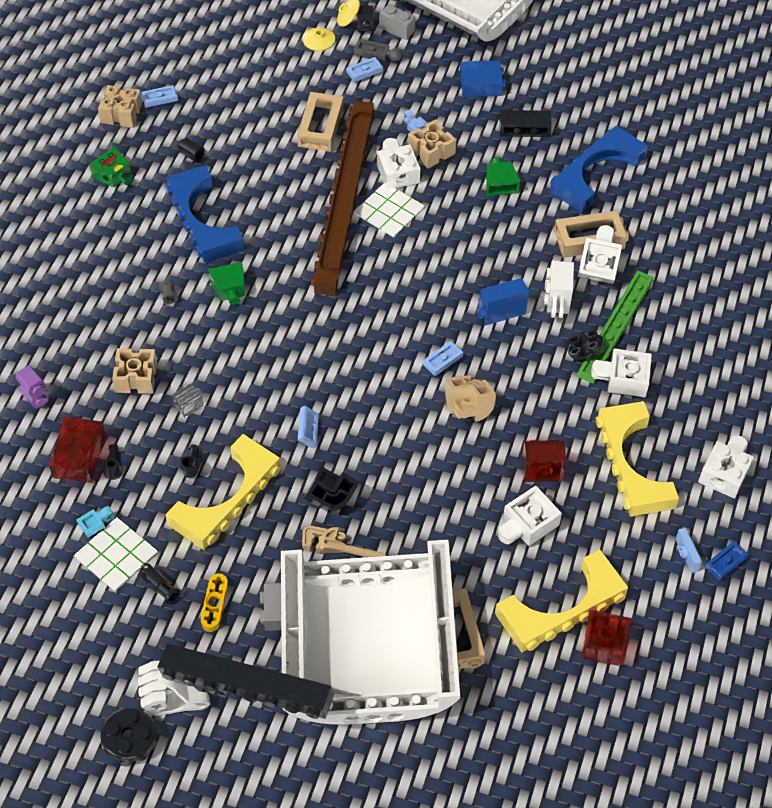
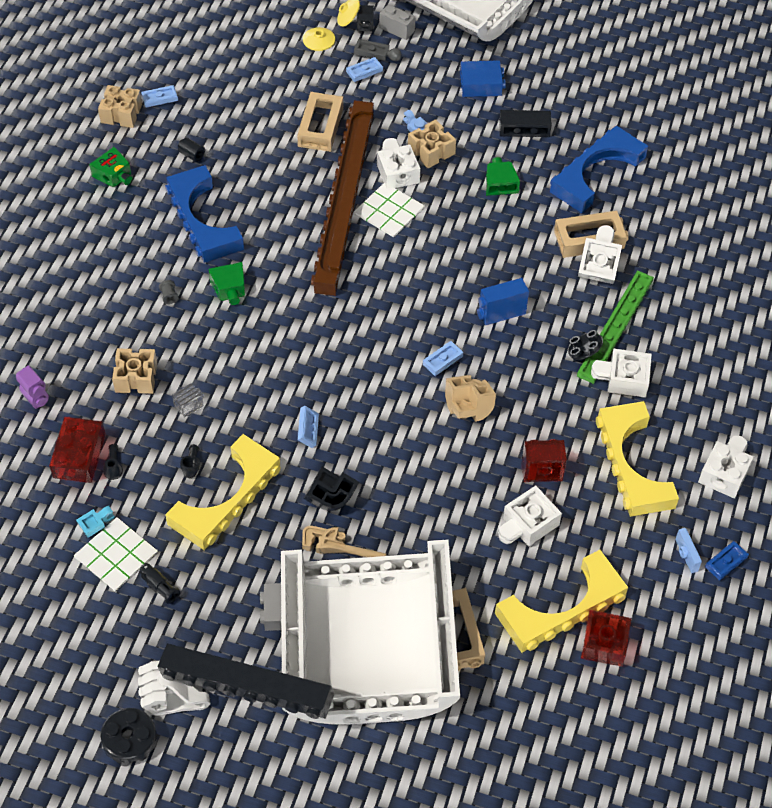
yellow beam [201,574,228,632] -> none
white brick [544,261,574,318] -> none

